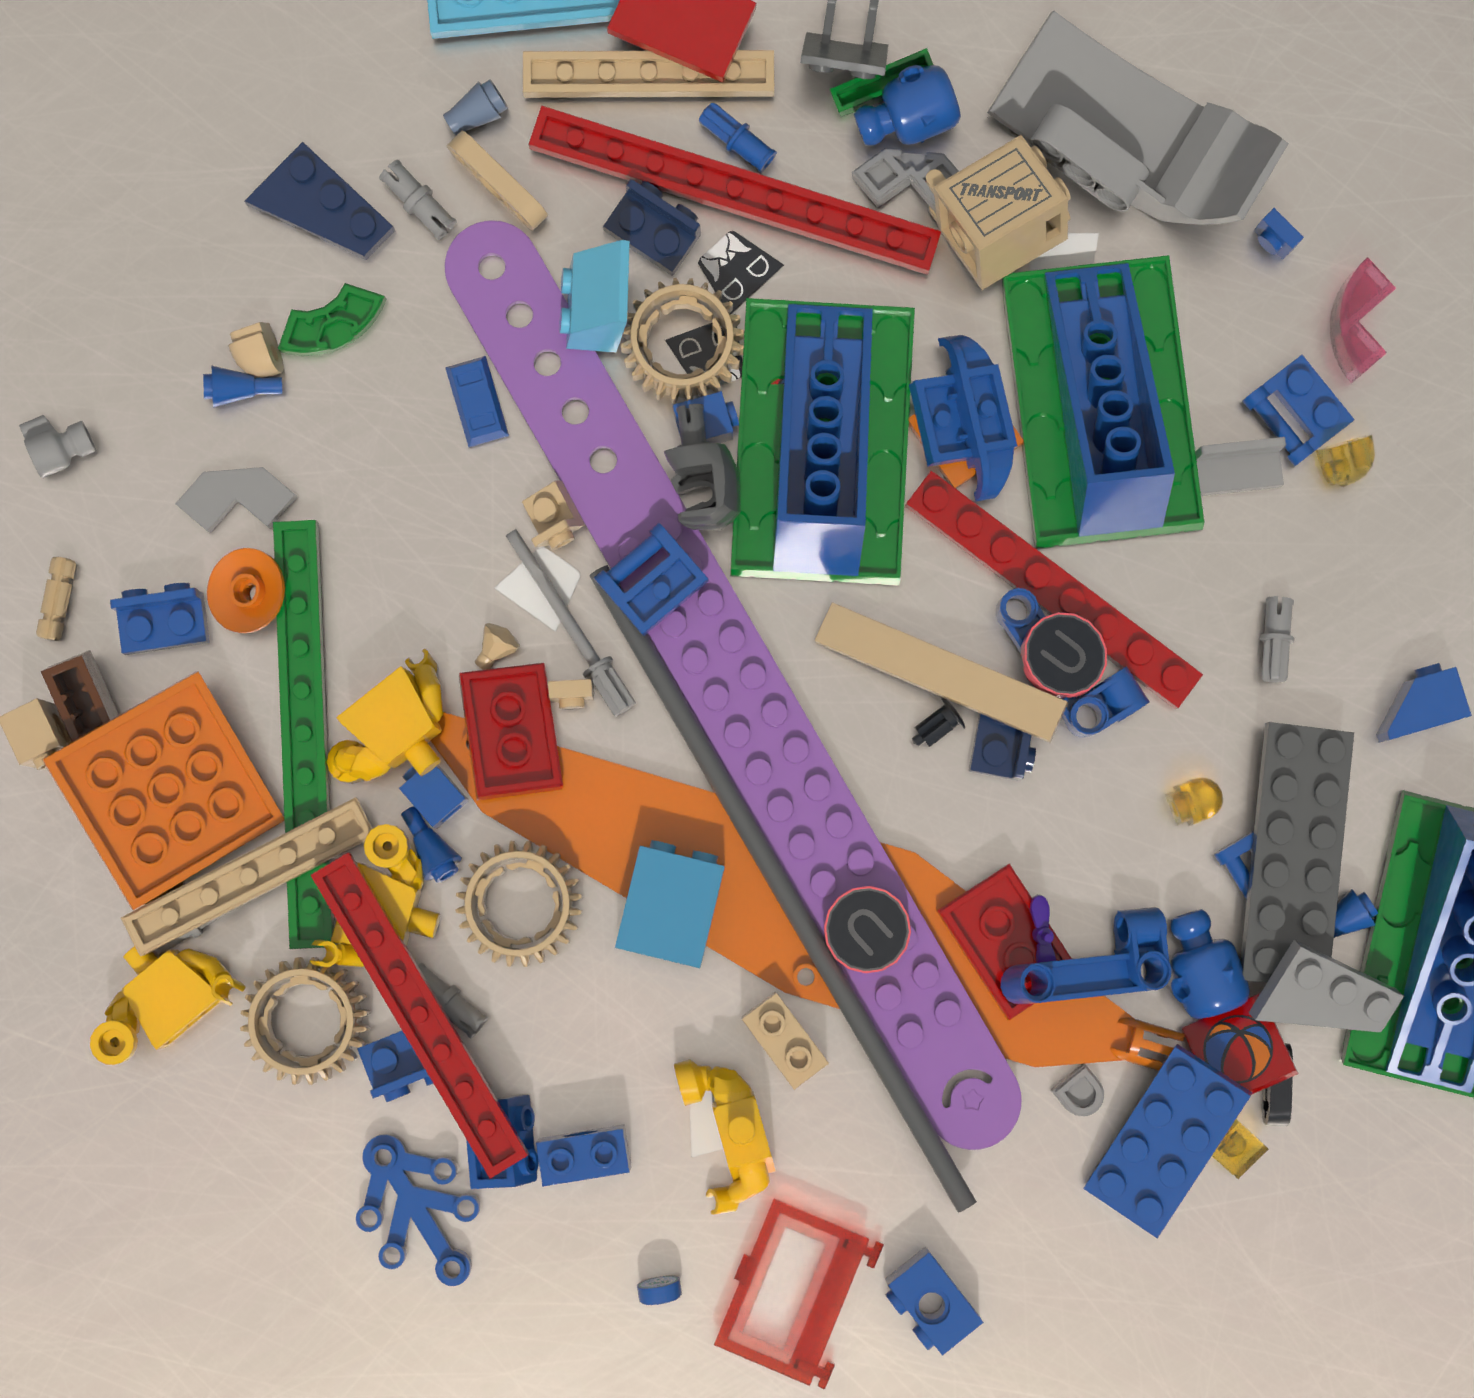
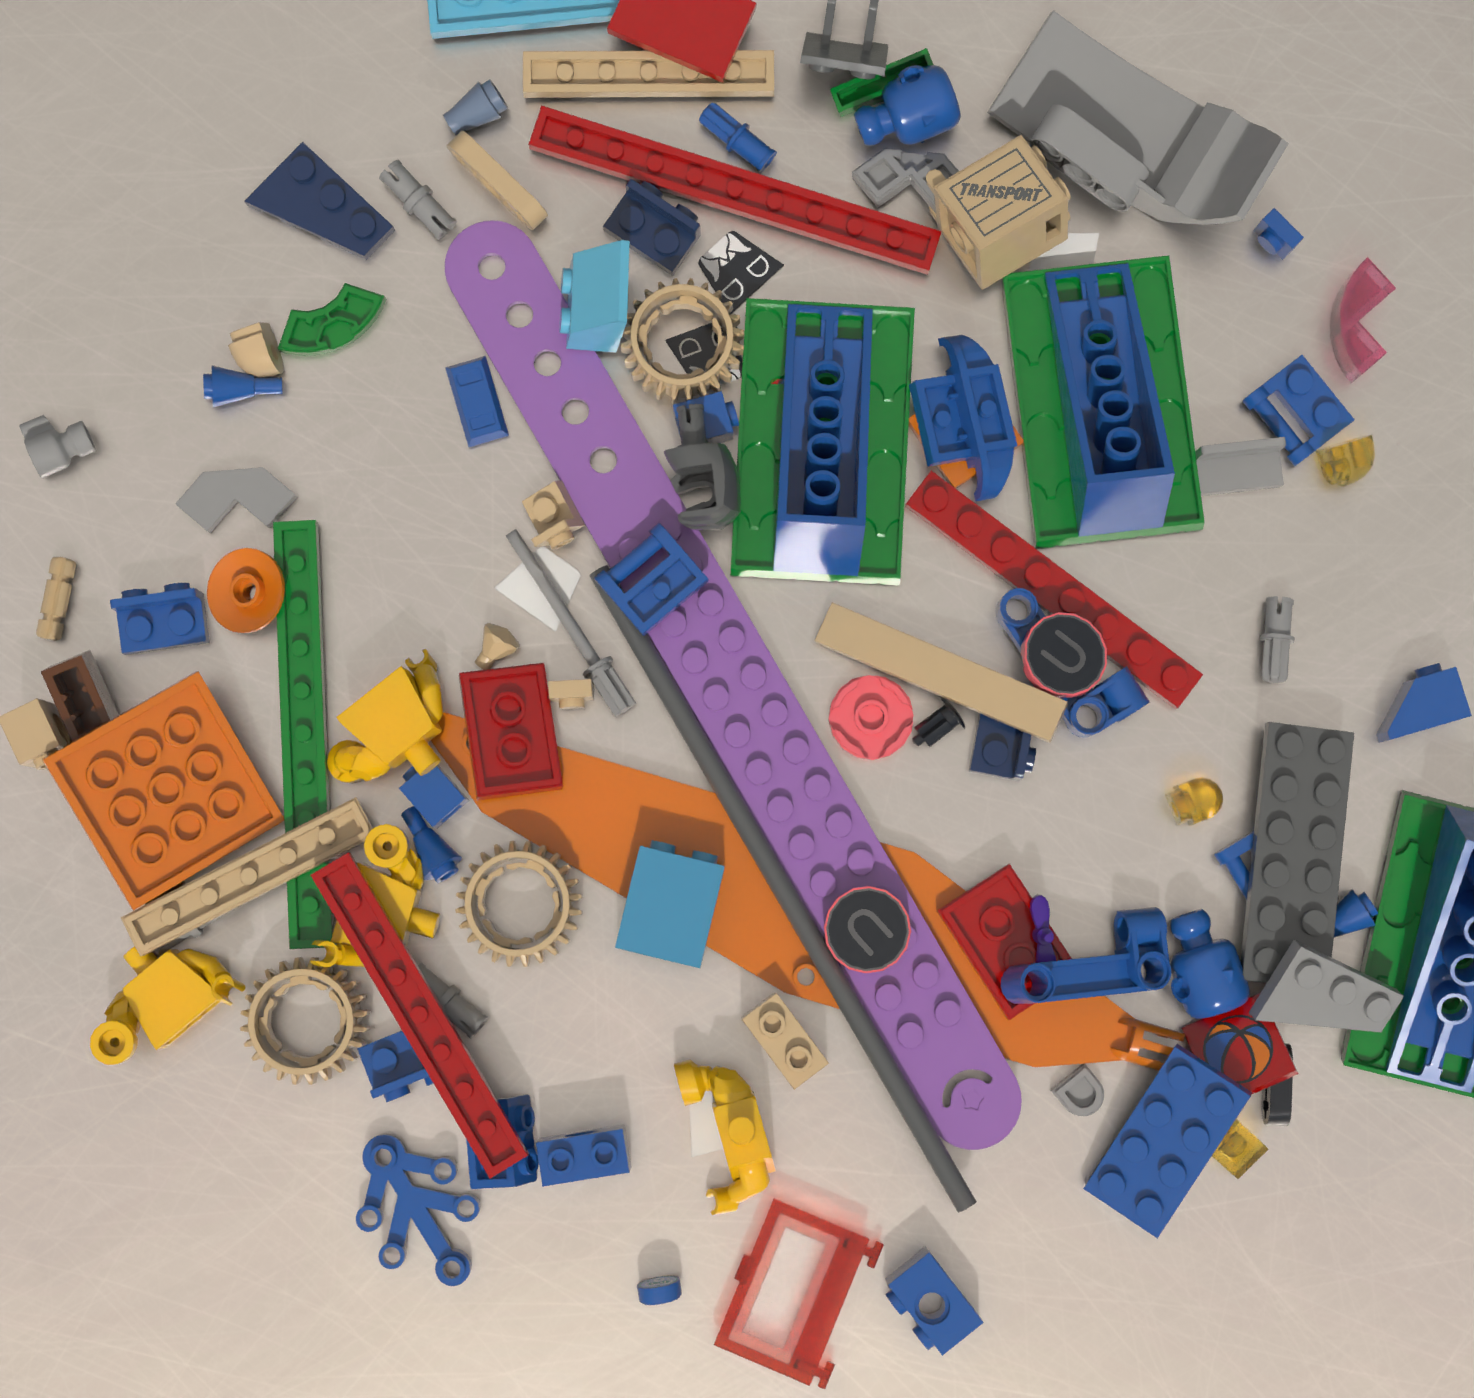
none -> coral tile [828,675,914,760]

